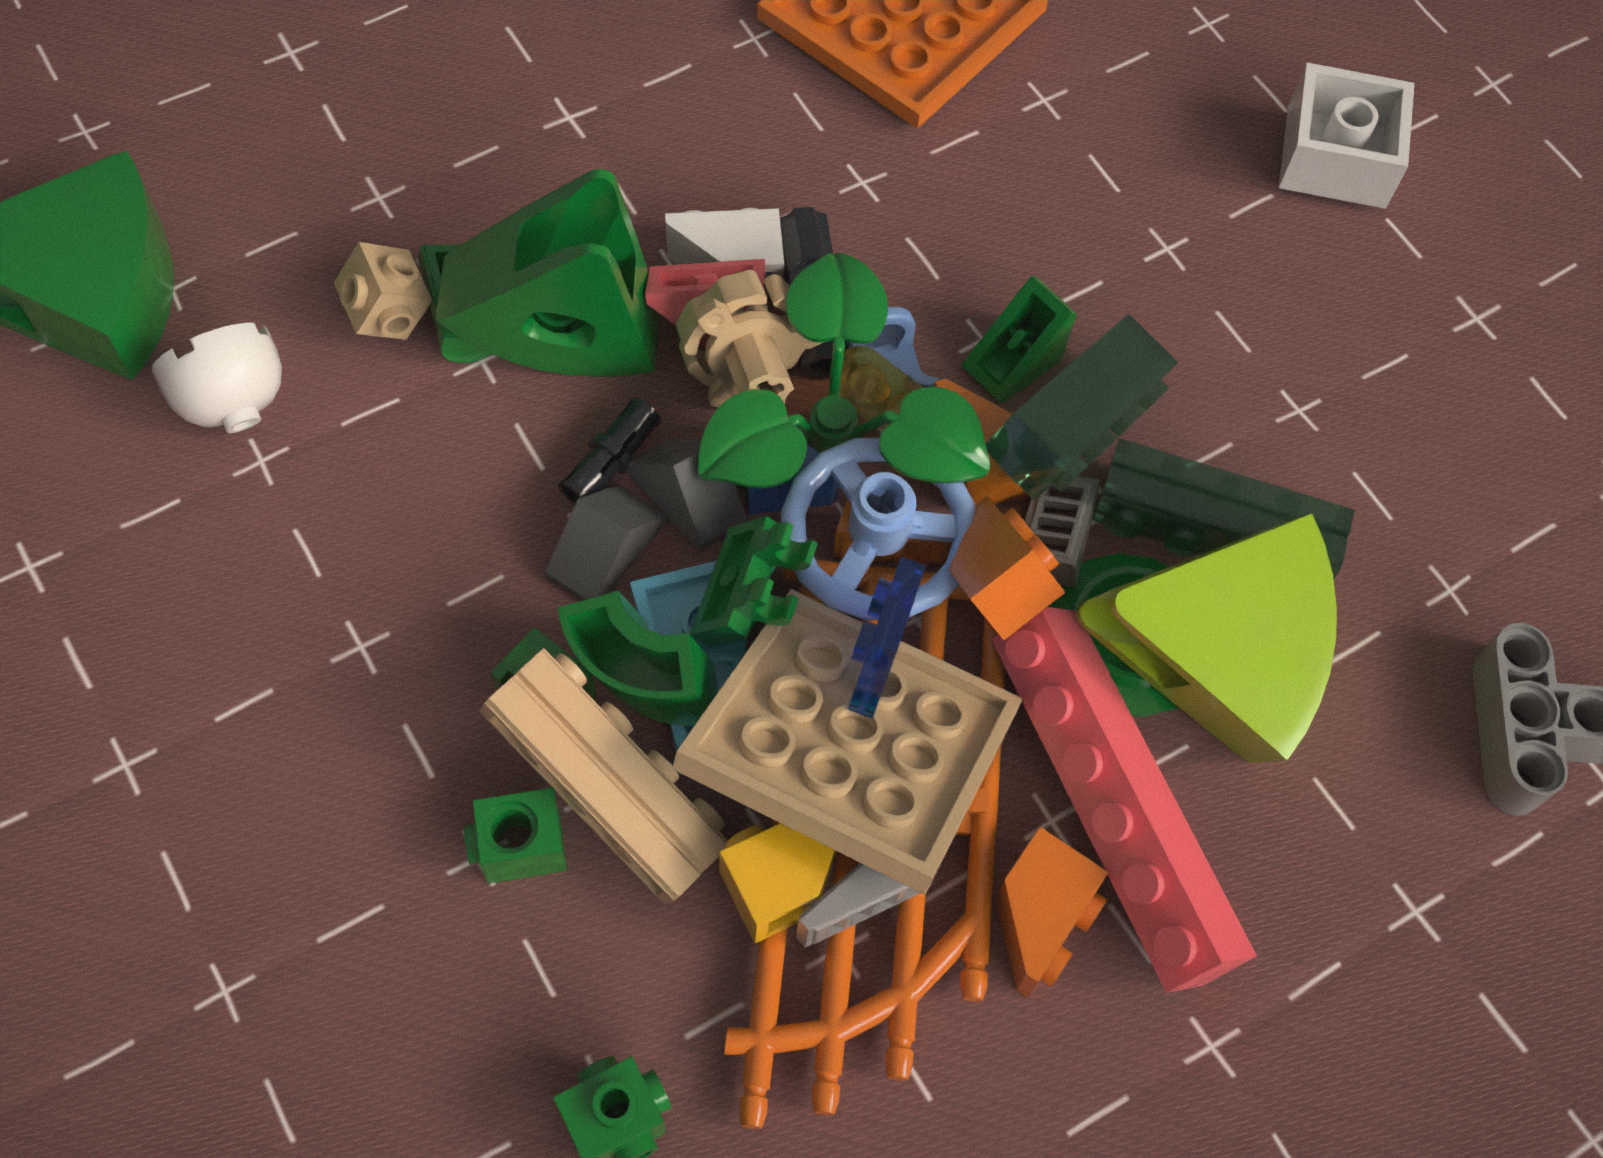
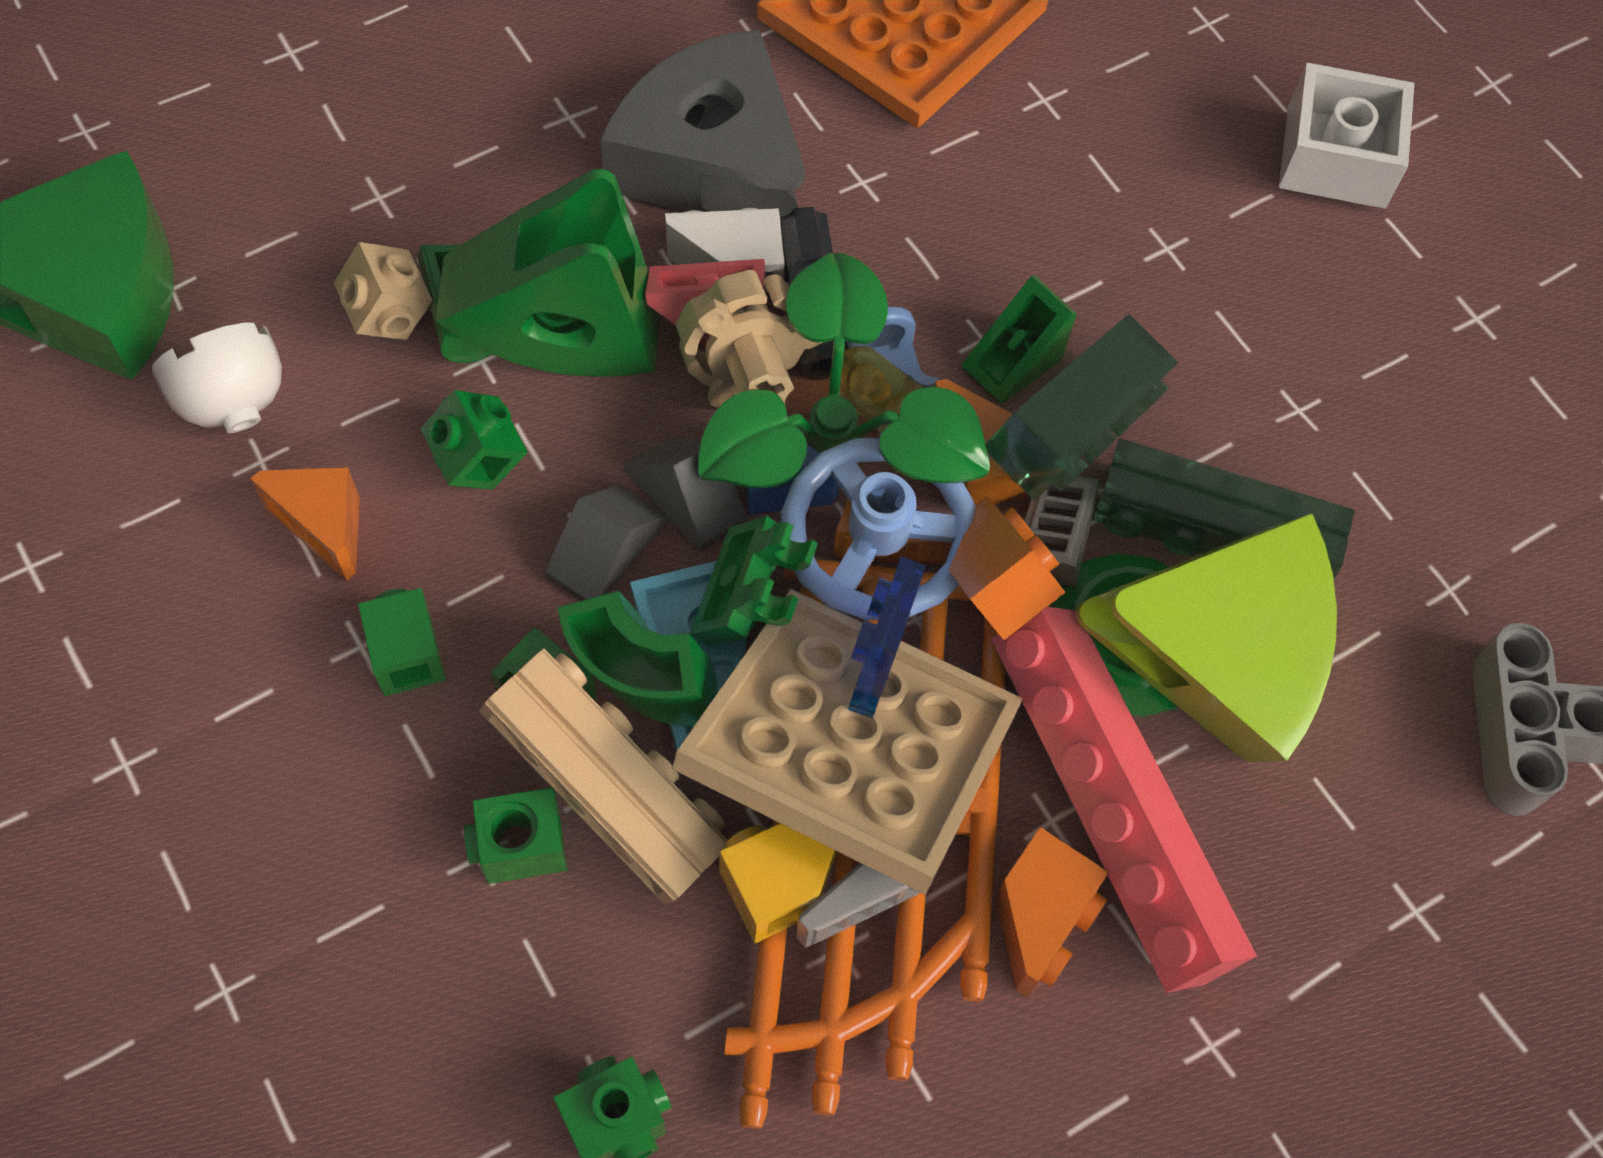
black pin [558,397,661,505] -> none
none -> orange slope [250,467,360,581]
none -> green brick [358,587,447,696]
none -> green brick [420,390,528,490]
none -> dark grey piece [600,30,805,217]

